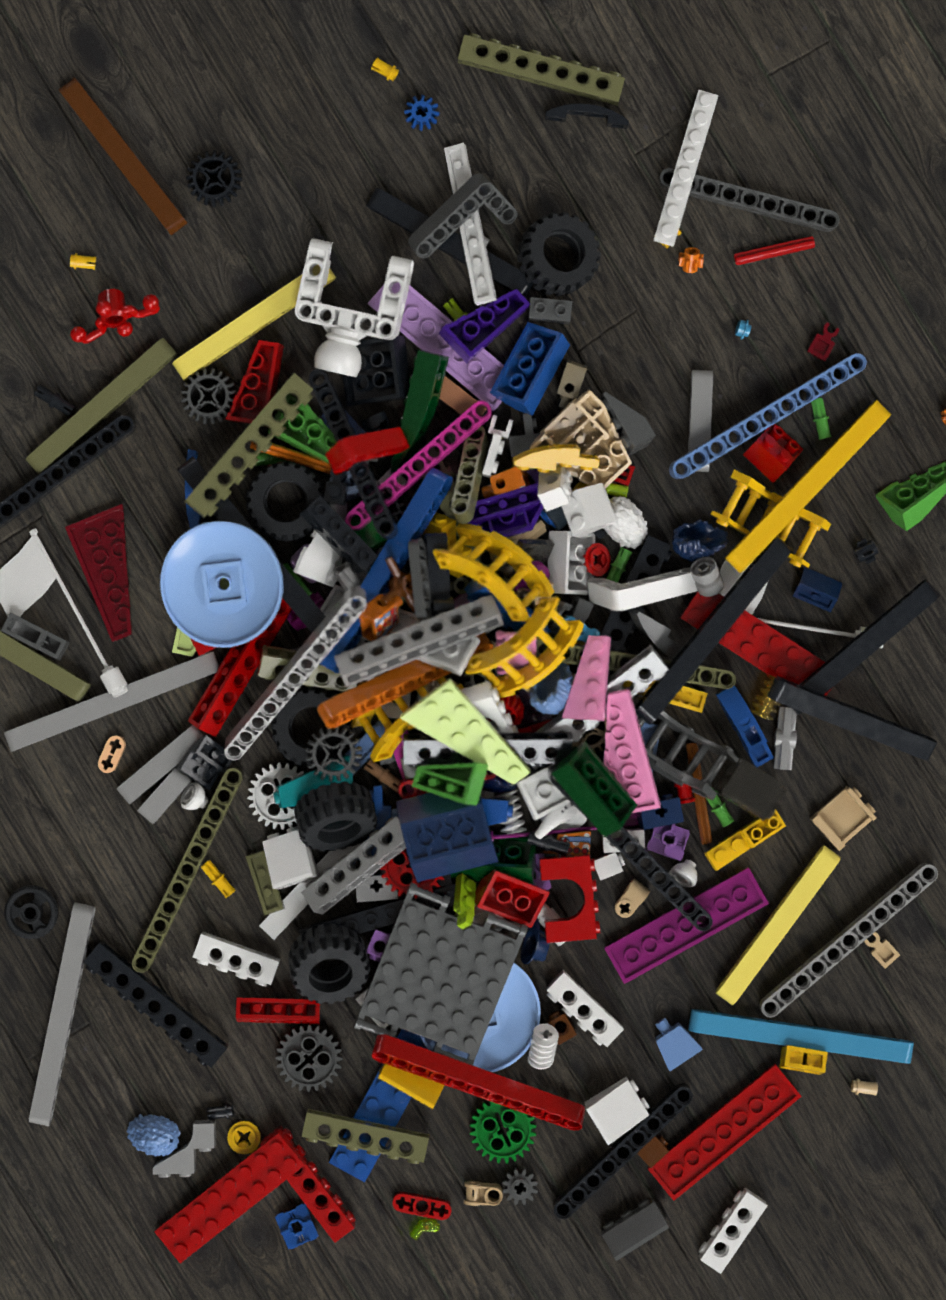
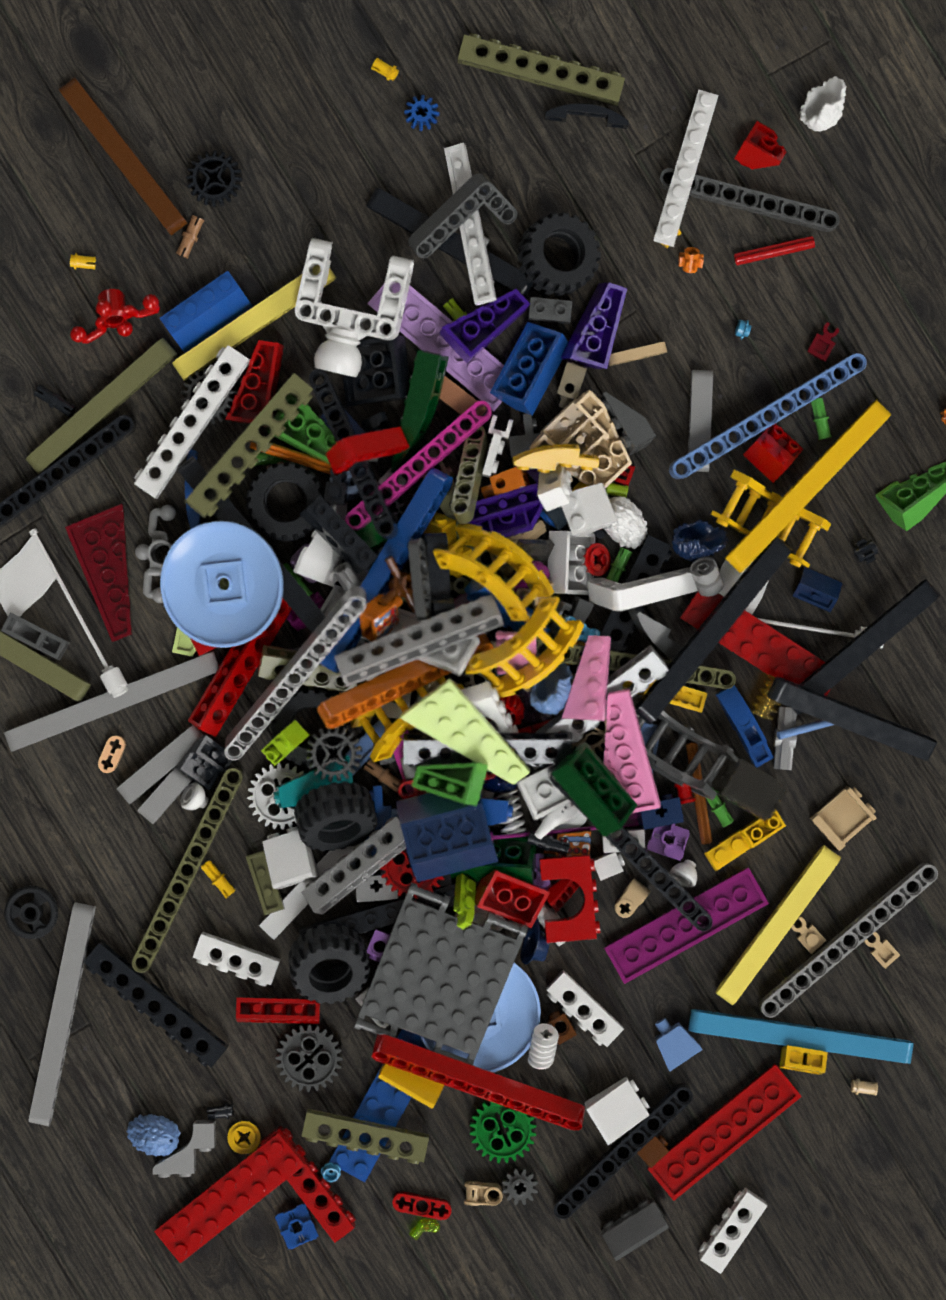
none -> white brick [134,345,250,499]
none -> light grey wheel [135,505,176,604]
none -> blue slope [160,271,253,353]
none -> medium nougat pin [176,215,204,259]
none -> lime slope [261,720,309,766]
none -> dark azure plate [321,1162,341,1182]
none -> red slope [546,879,580,912]
none -> dark purple wedge [561,283,627,369]
none -> tan beam [609,342,667,366]
none -> red slope [734,121,786,169]
none -> medium blue bar [777,720,834,740]
none -> tan plate [791,916,827,954]
none -> white piece [800,76,846,132]

